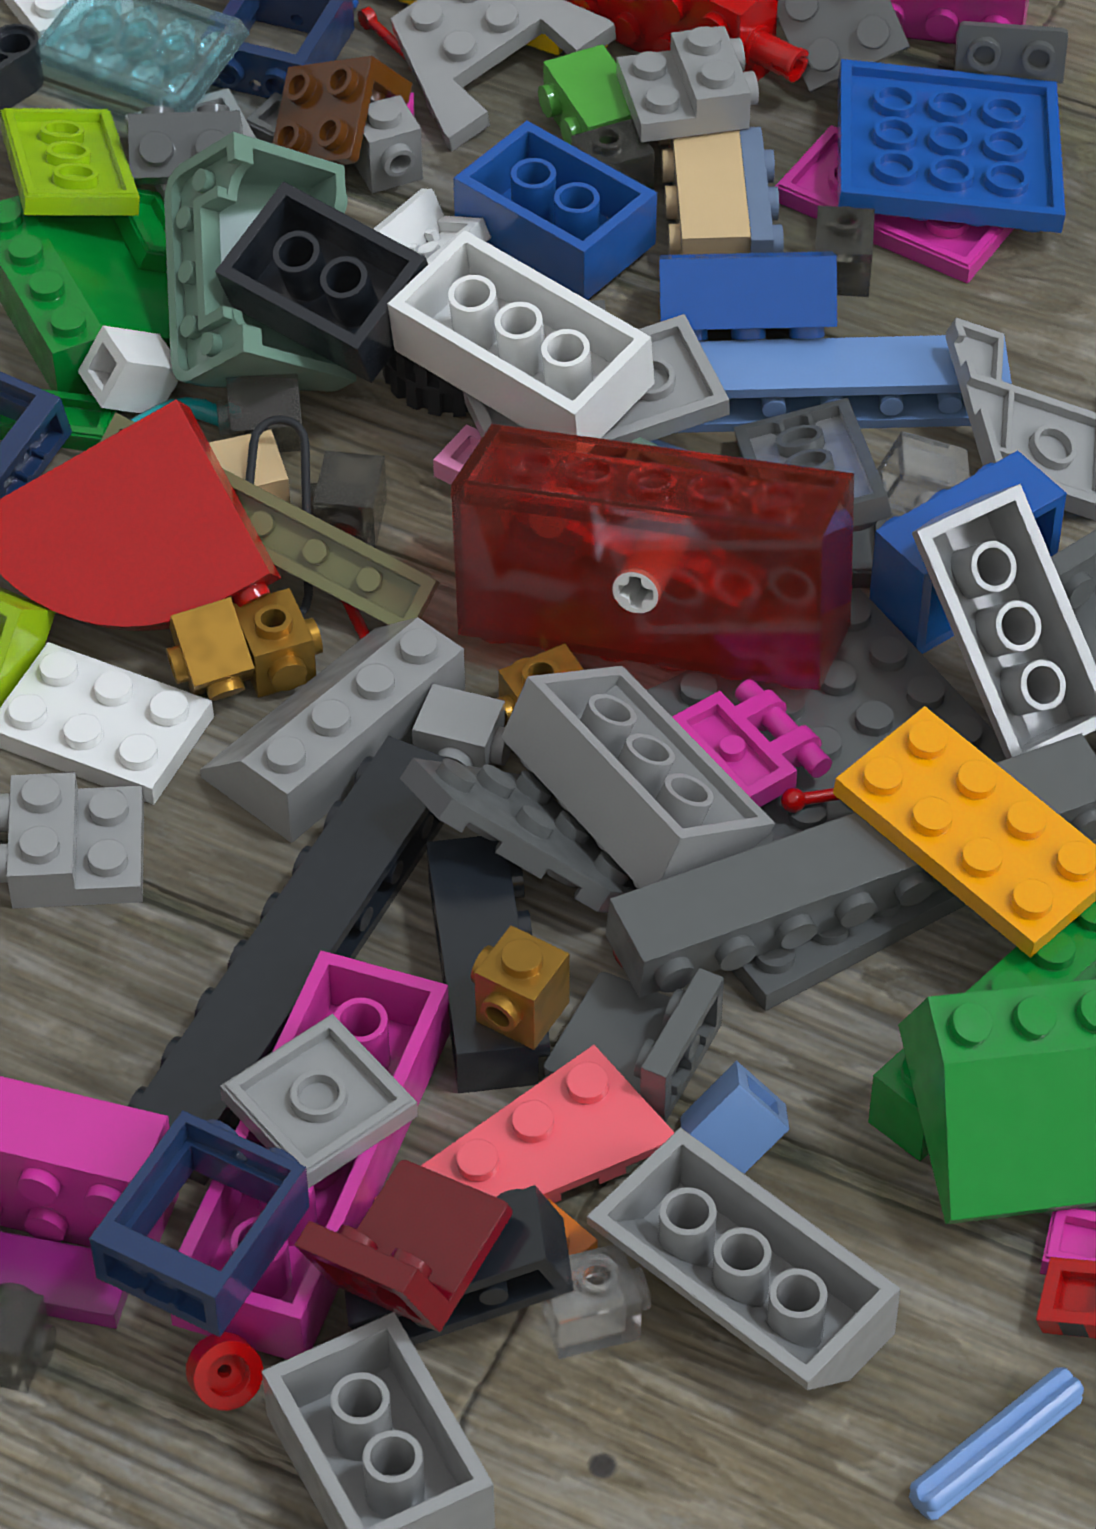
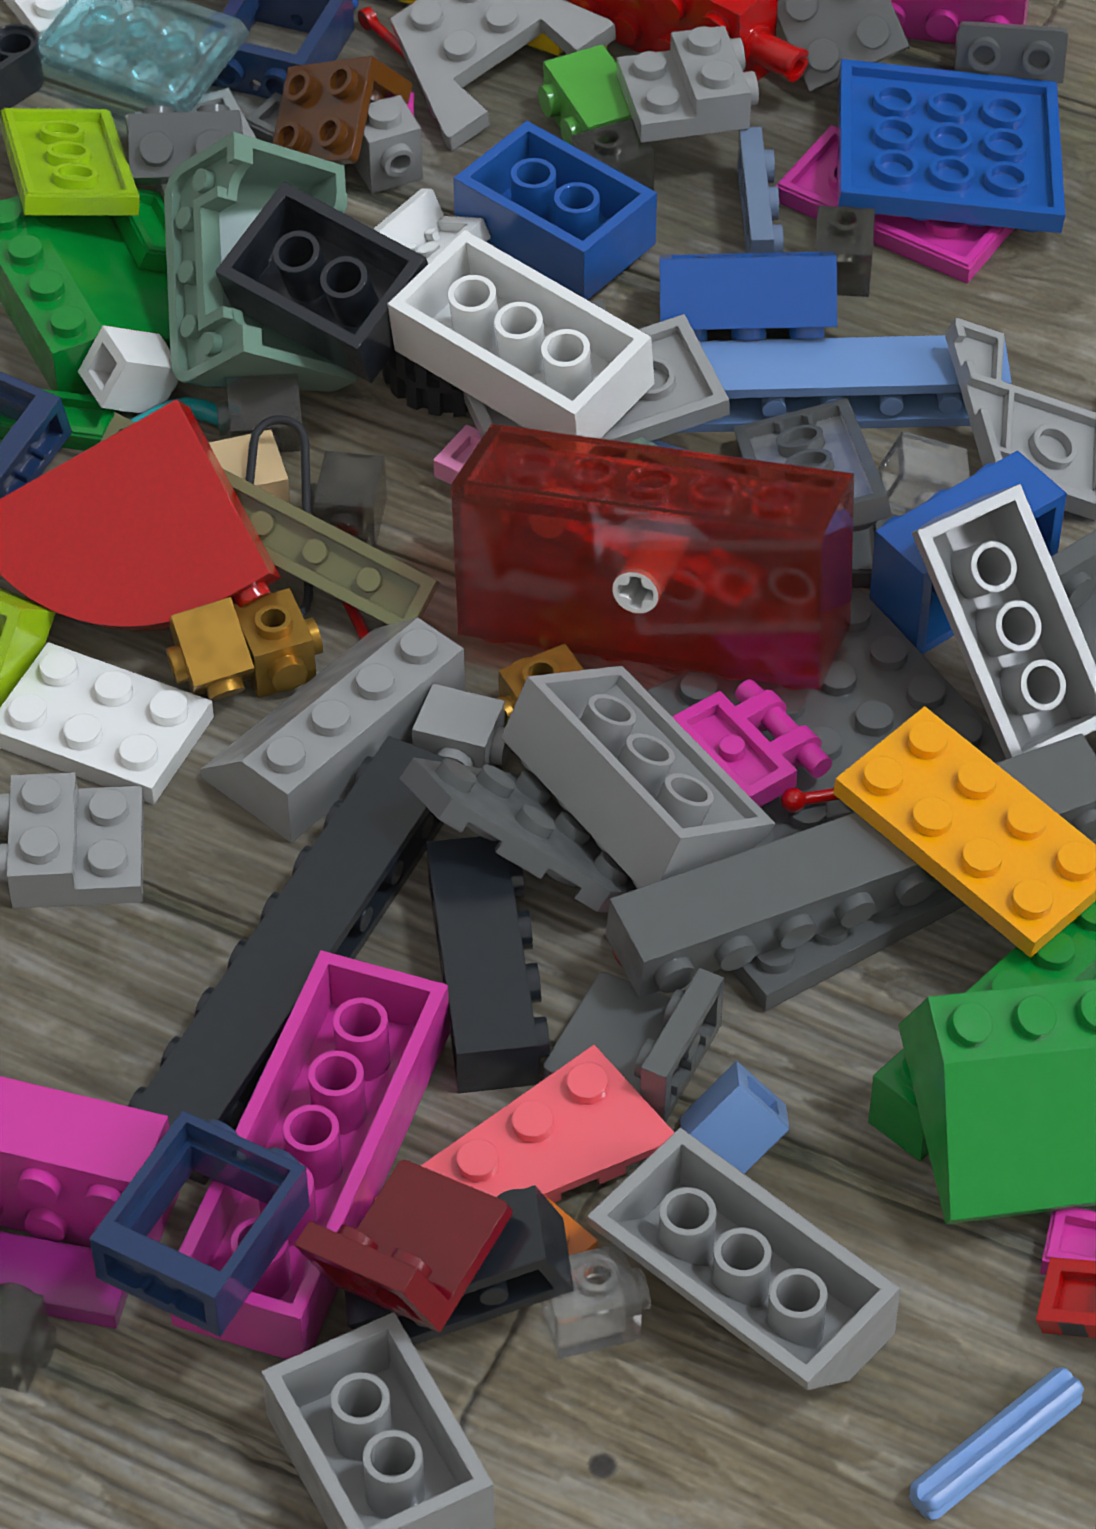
red tile [186,1332,264,1411] -> none
light grey tile [220,1014,418,1189] -> none
pearl gold brick [471,925,570,1050] -> none
tan brick [659,130,751,255] -> none

